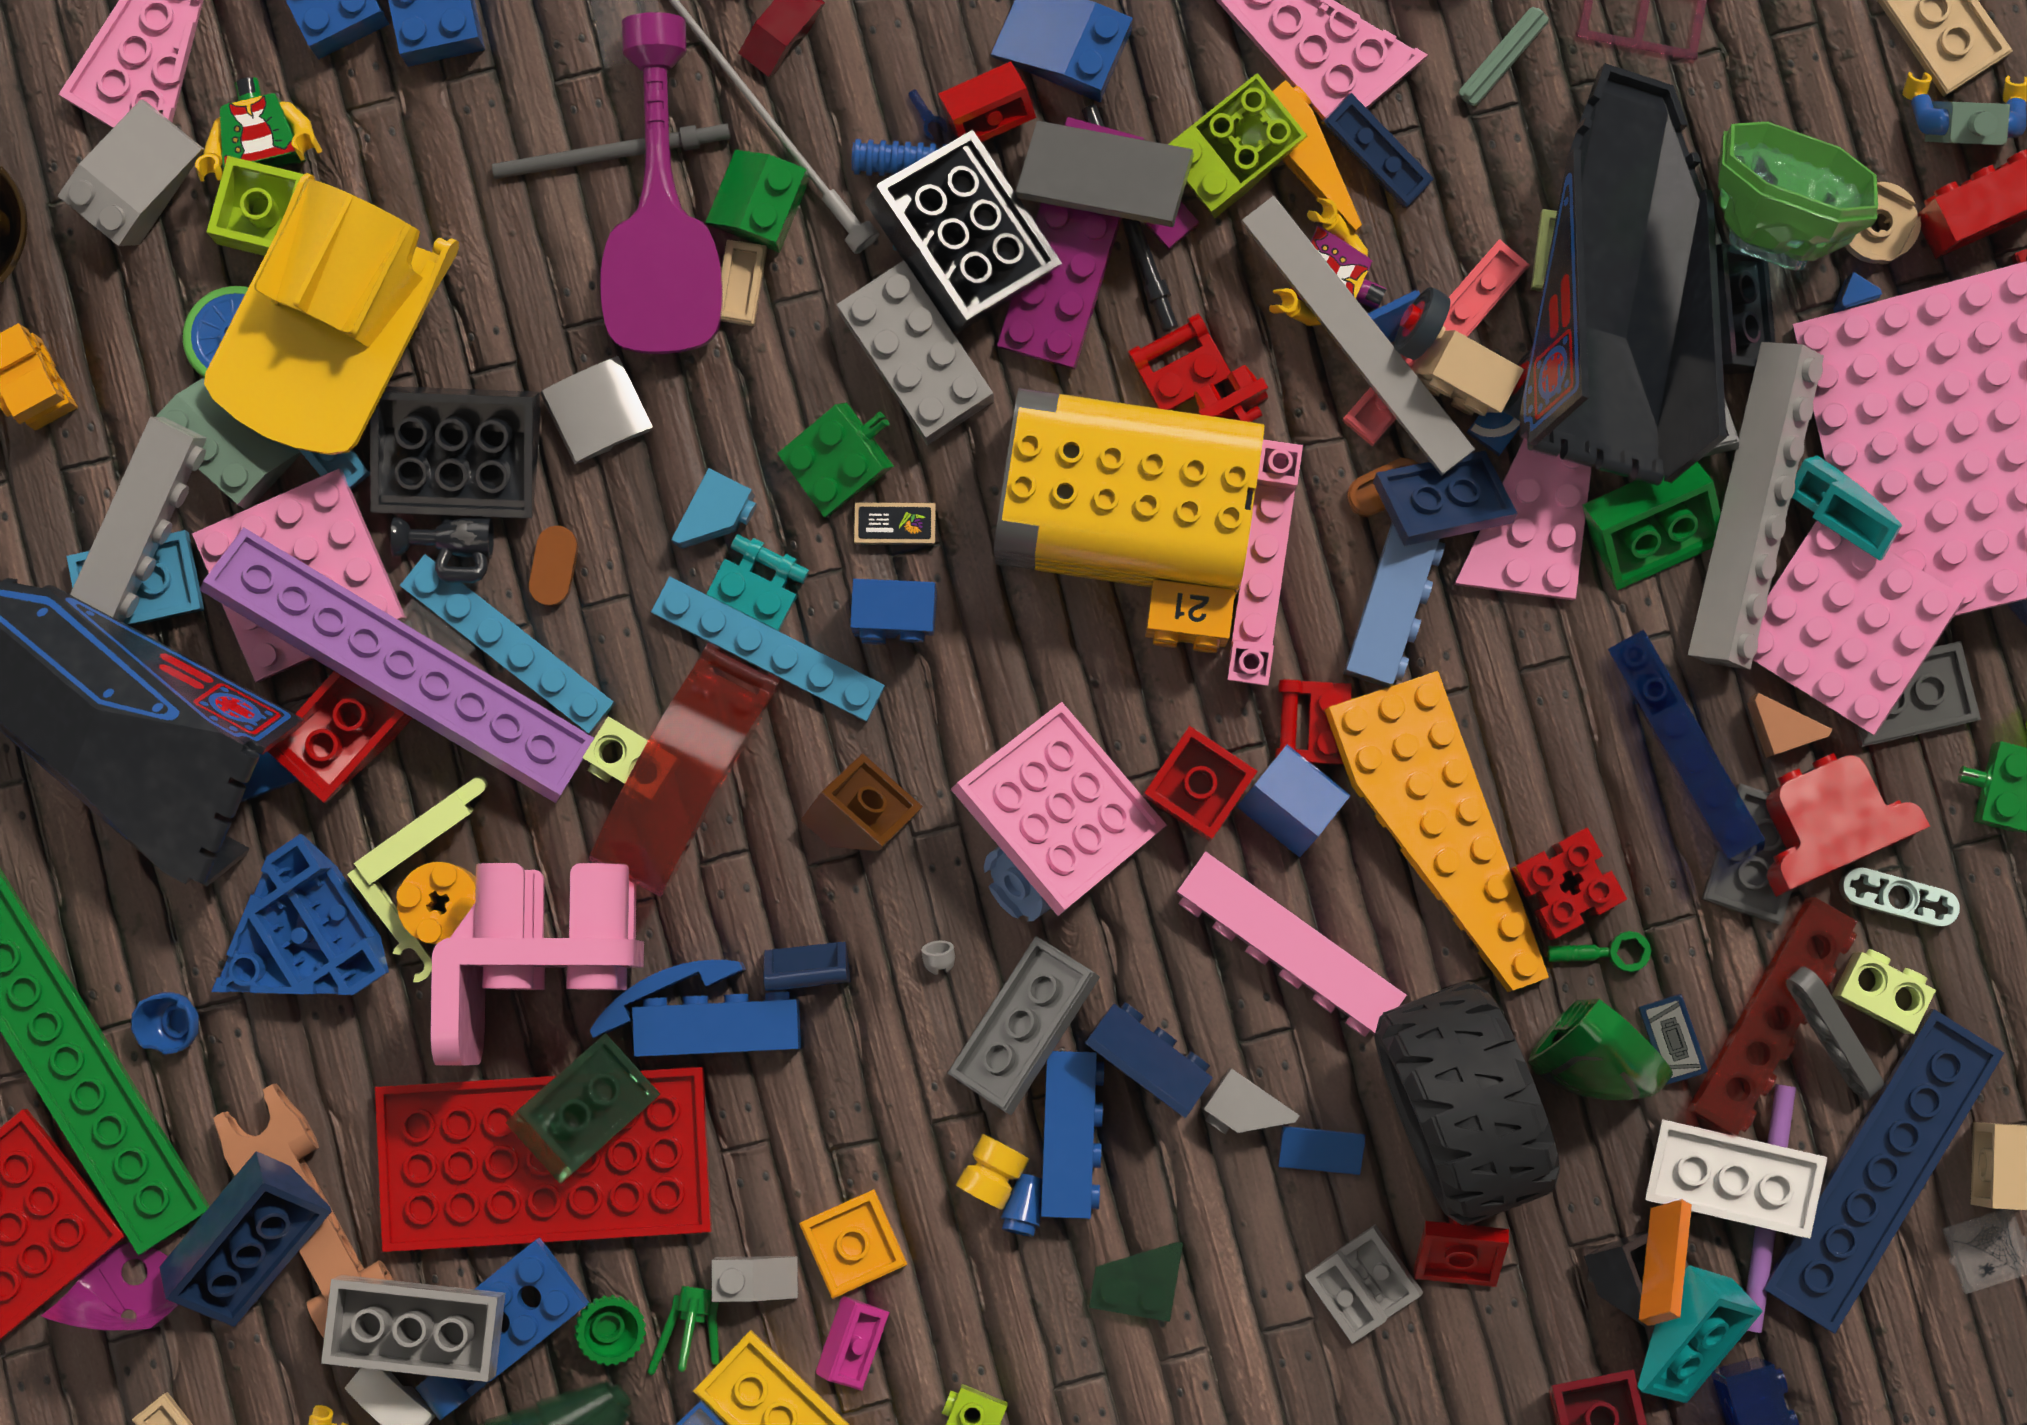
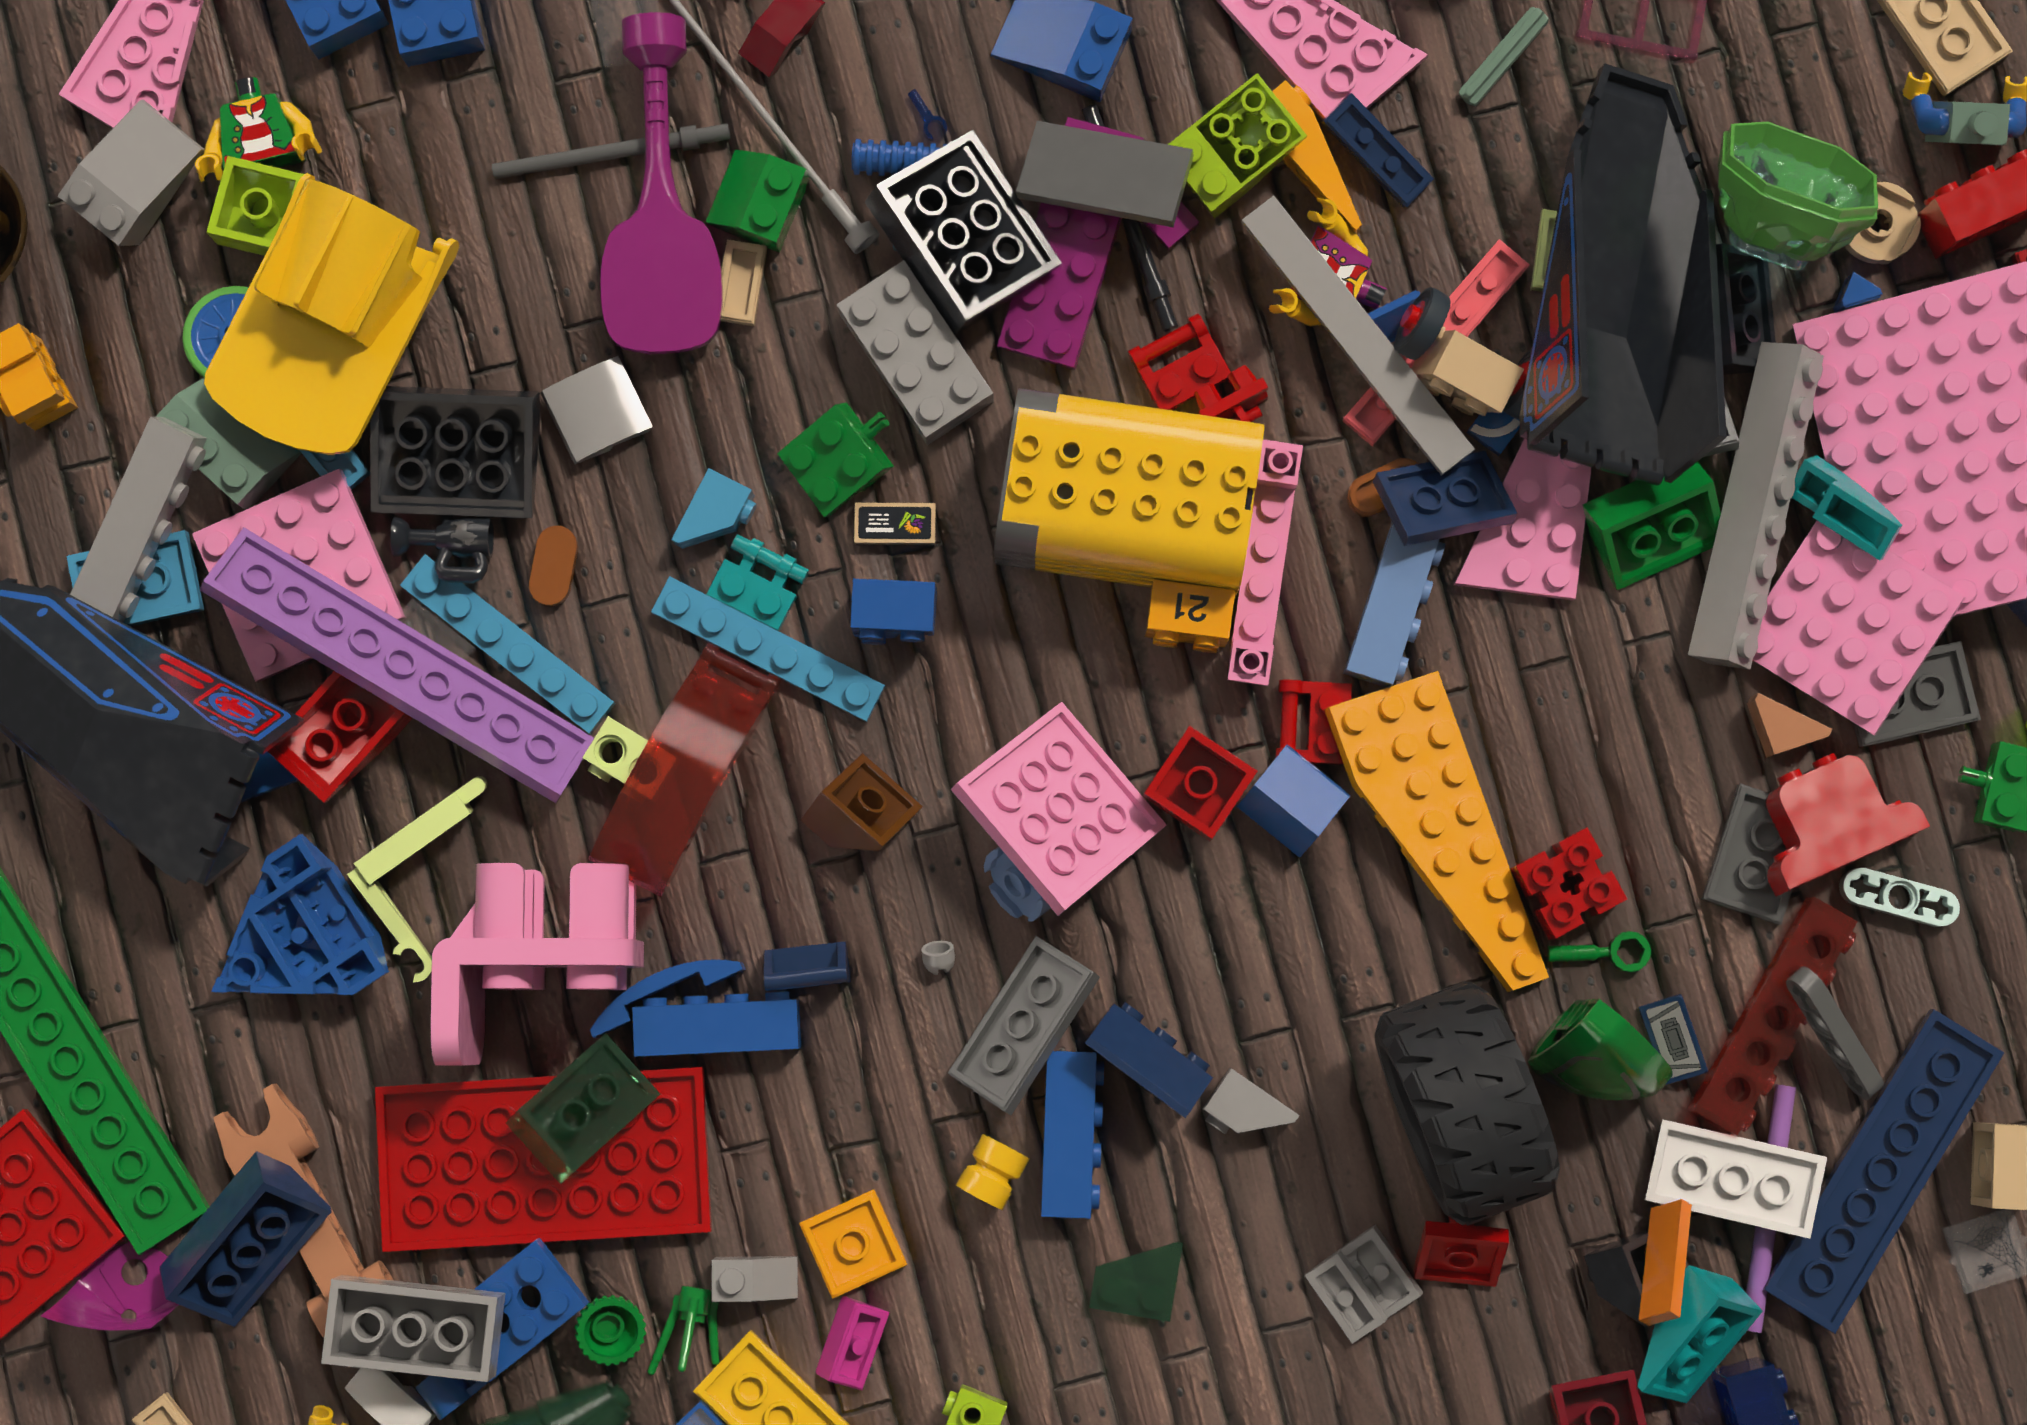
blue hair [131,992,199,1055] -> none
light orange brick [396,862,476,944] -> none
red brick [938,61,1037,142] -> none
blue cone [1000,1174,1043,1237] -> none
bright pink brick [1176,852,1407,1037] -> none
blue slope [1278,1126,1366,1175] -> none
clear blue slope [1608,630,1765,867] -> none
yellowish green brick [1832,949,1936,1034] -> none

